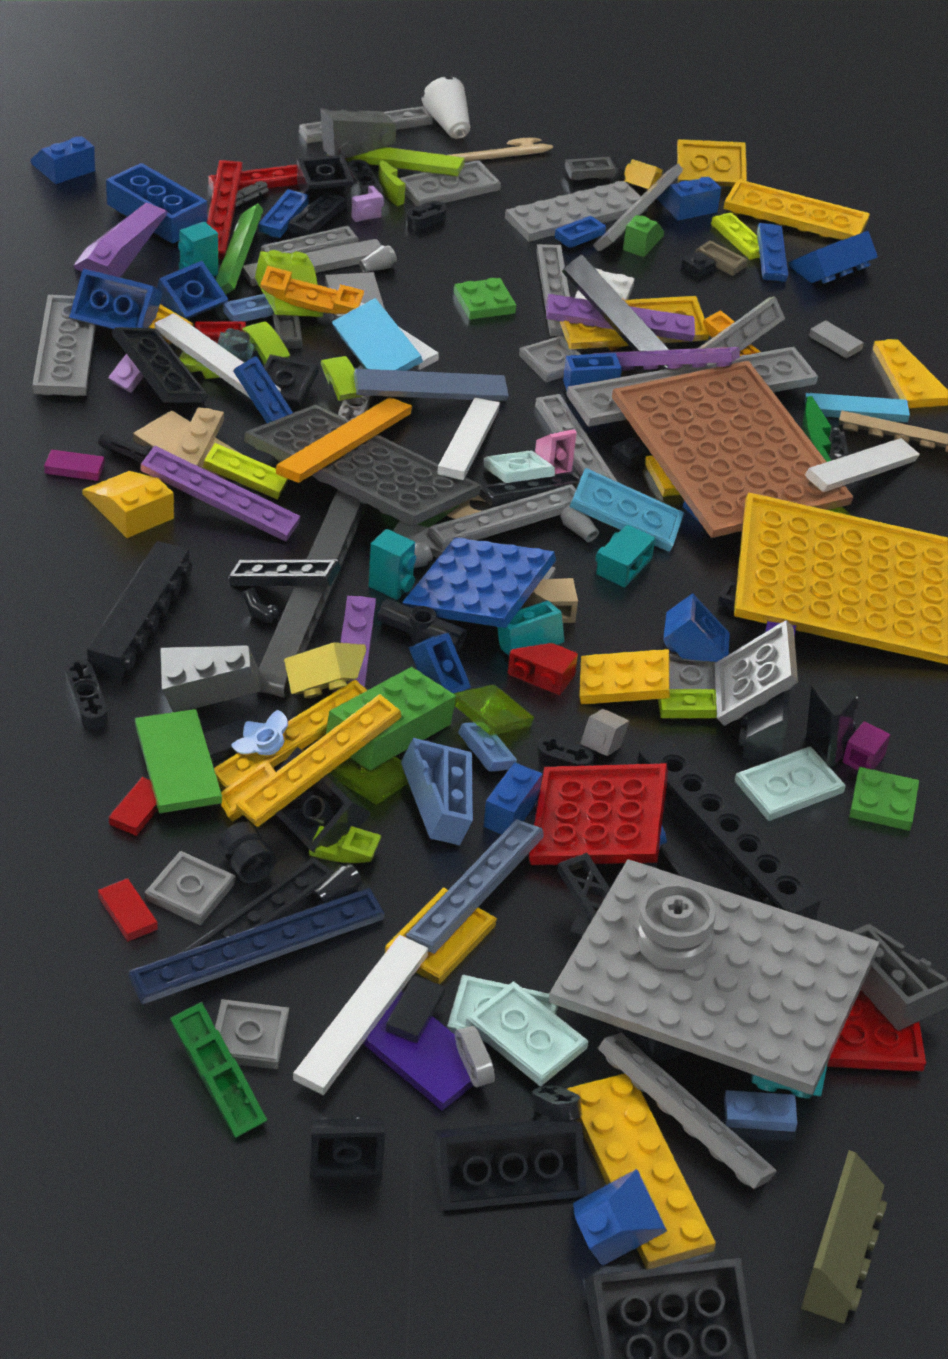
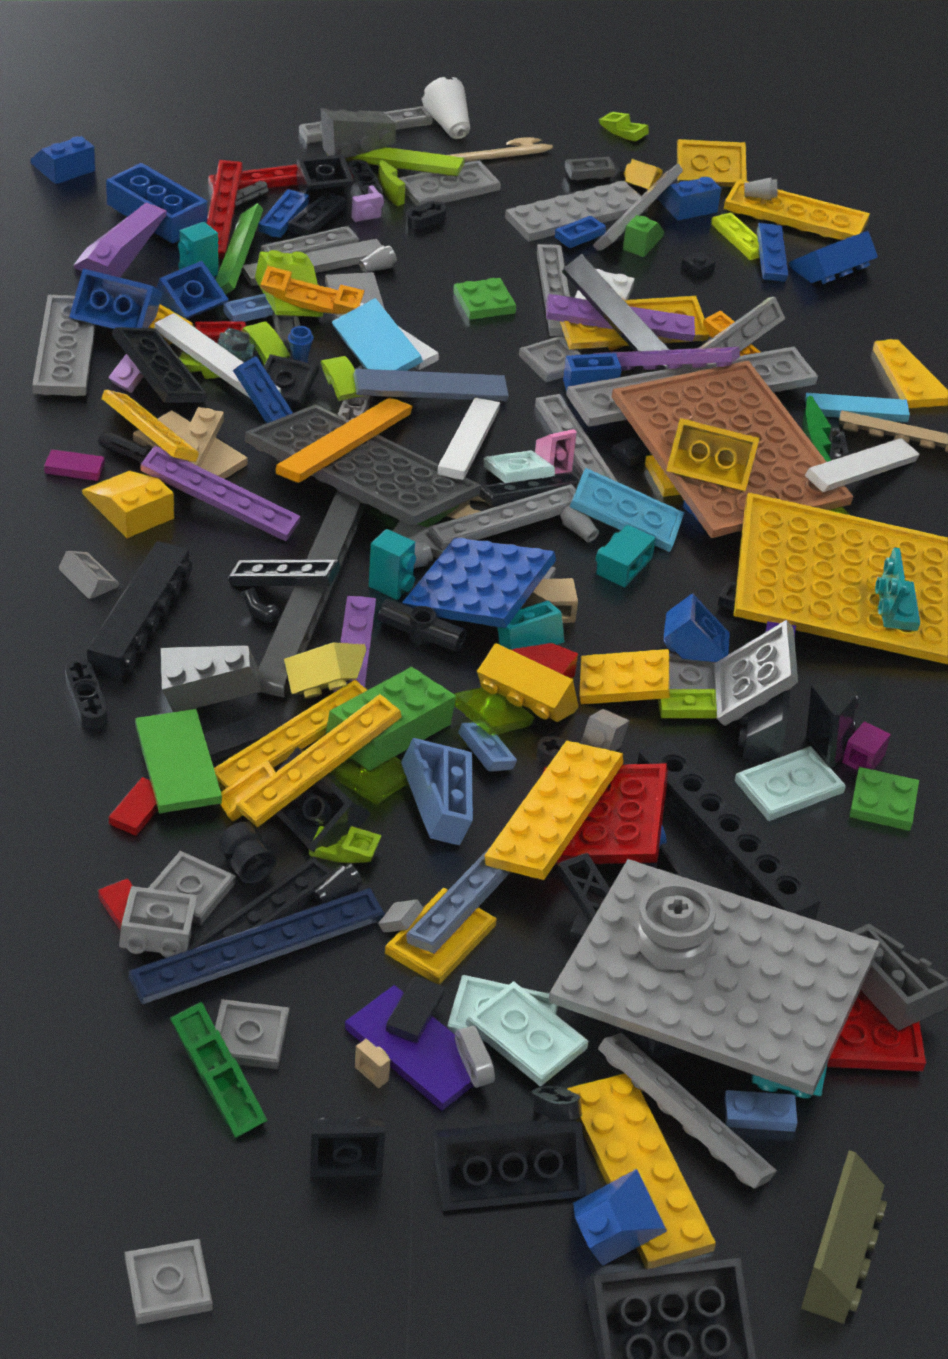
neon yellow plate [203,443,289,500] -> none
light blue plate [232,710,288,755] -> none
white tile [293,935,428,1095] -> none
blue slope [409,633,471,695] -> none
blue brick [483,762,542,835] -> none
dark tan tile [695,241,748,276] -> none
light grey tile [809,320,864,359] -> none
none -> light grey slope [59,551,119,598]
none -> yellow tile [101,389,199,462]
none -> light grey plate [119,886,197,958]
none -> light grey tile [125,1239,213,1325]
none -> blue cone [288,326,314,363]
none -> tan plate [355,1039,390,1088]
none -> light grey tile [378,899,423,932]
none -> yellow slope [477,643,578,722]
none -> yellow plate [484,741,623,880]
none -> lime slope [599,112,649,141]
none -> yellow slope [666,418,760,491]
none -> light grey cone [744,177,778,200]
none -> teal bracket [875,548,920,631]

